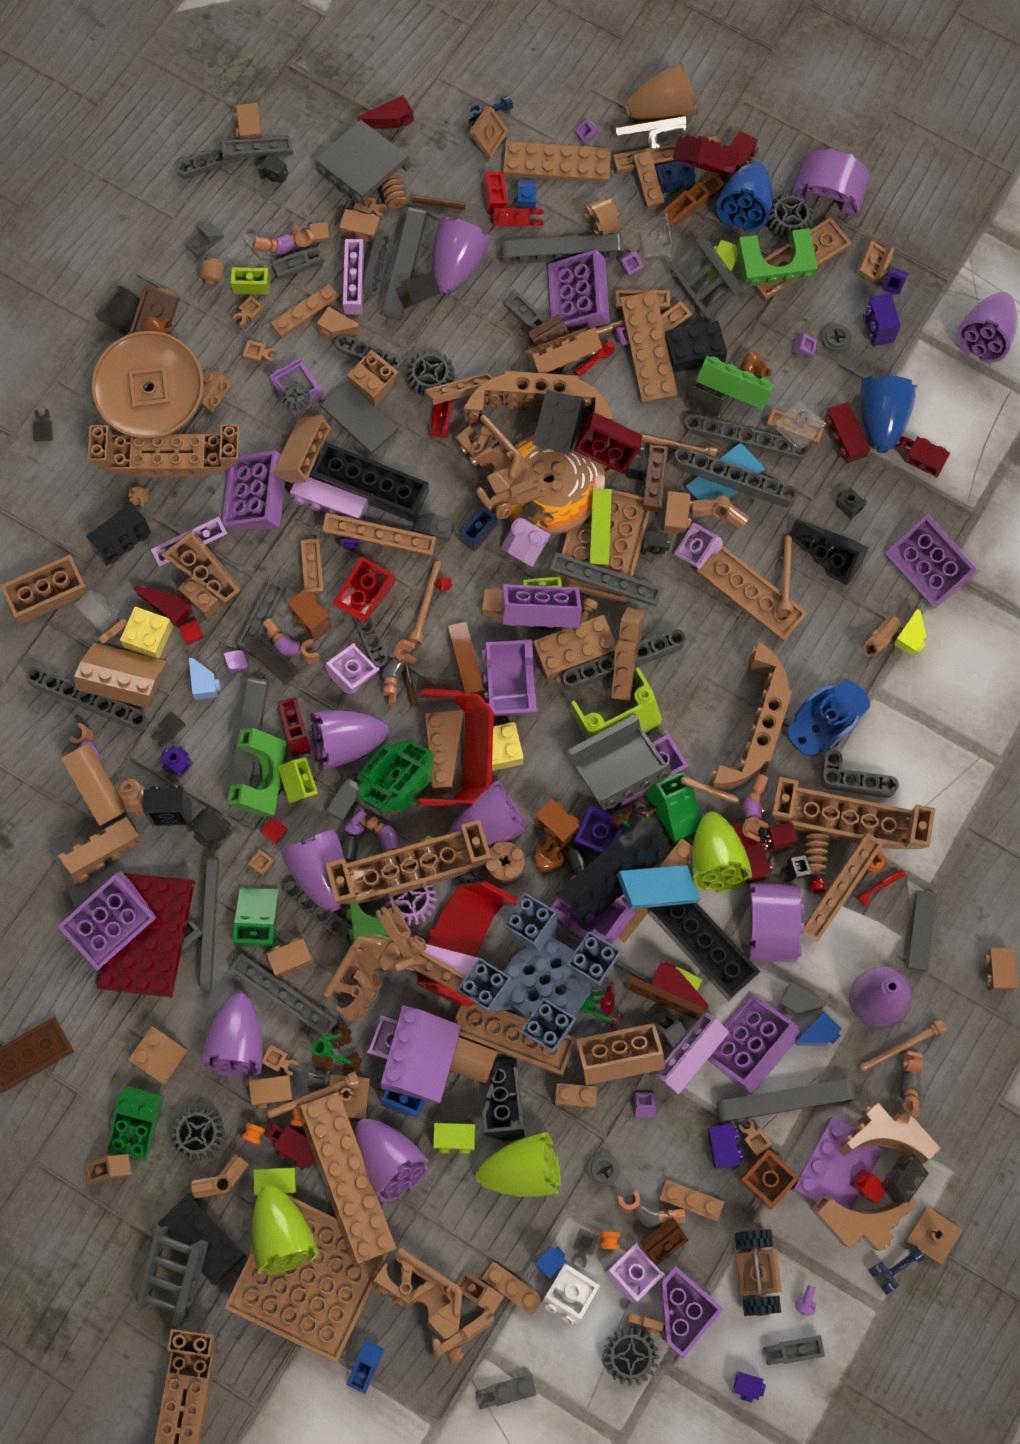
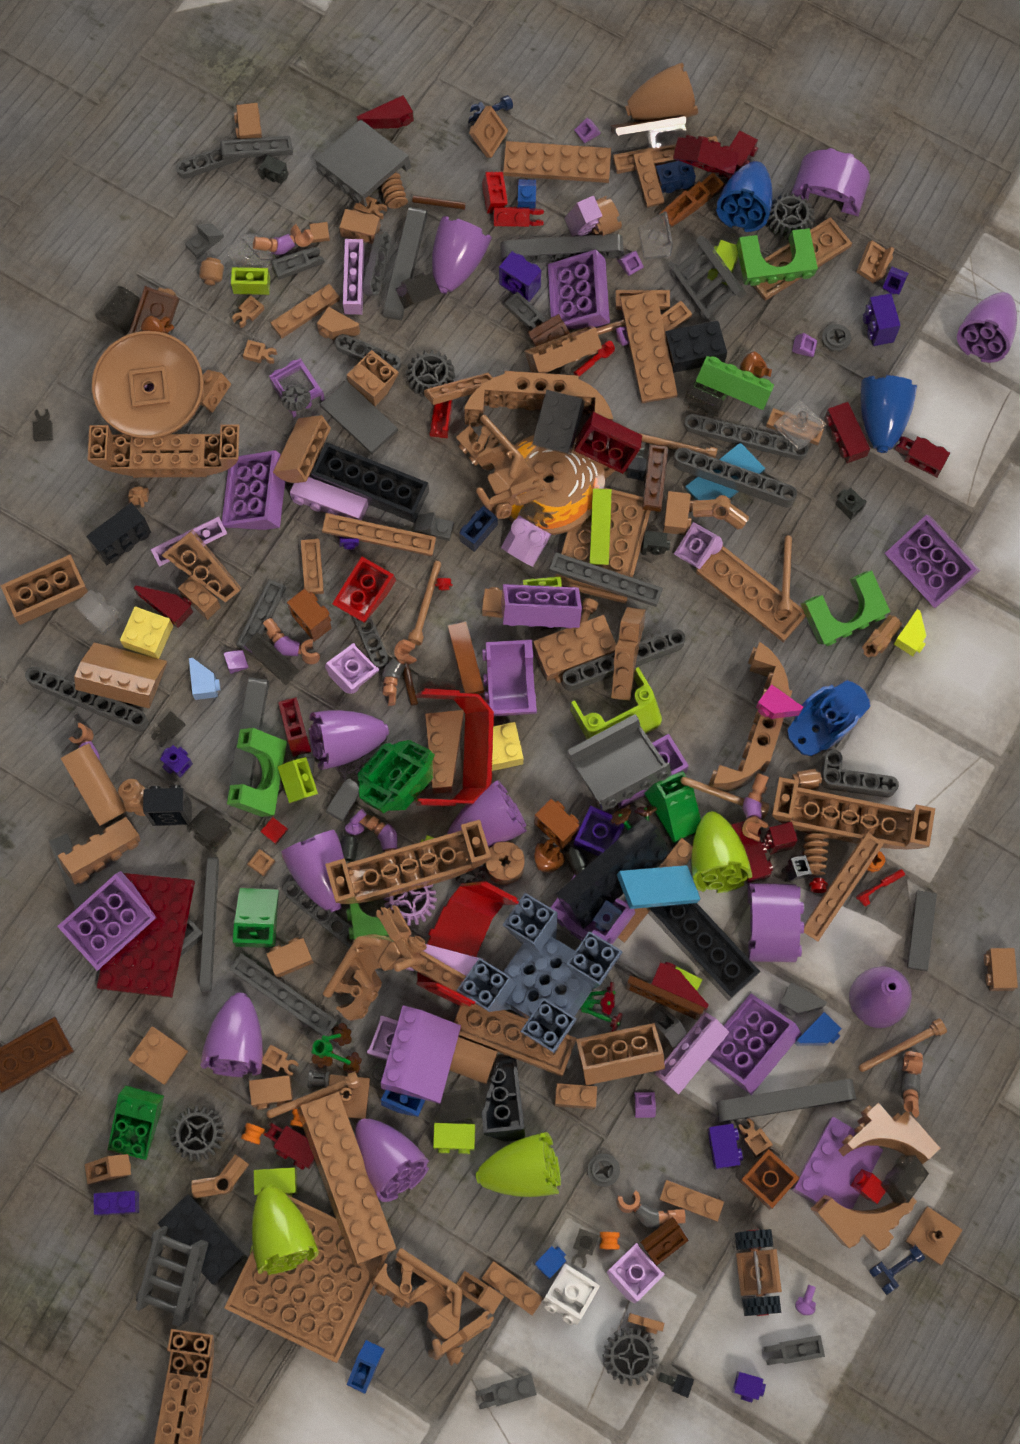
medium nougat plate [97,618,127,644] -> none
red tile [179,620,204,645] -> none
medium lavender brick [660,1266,723,1358] -> none
black wedge [789,519,869,585] -> none
none -> dark purple brick [94,1191,139,1216]
none -> dark purple brick [499,251,541,302]
none -> lavender brick [564,196,602,237]
none -> dark blue brick [593,900,623,932]
none -> black piece [658,1372,694,1398]
none -> dark pink slope [756,684,803,719]
none -> medium nougat brick [792,769,822,789]
none -> bright green arch [800,571,890,646]

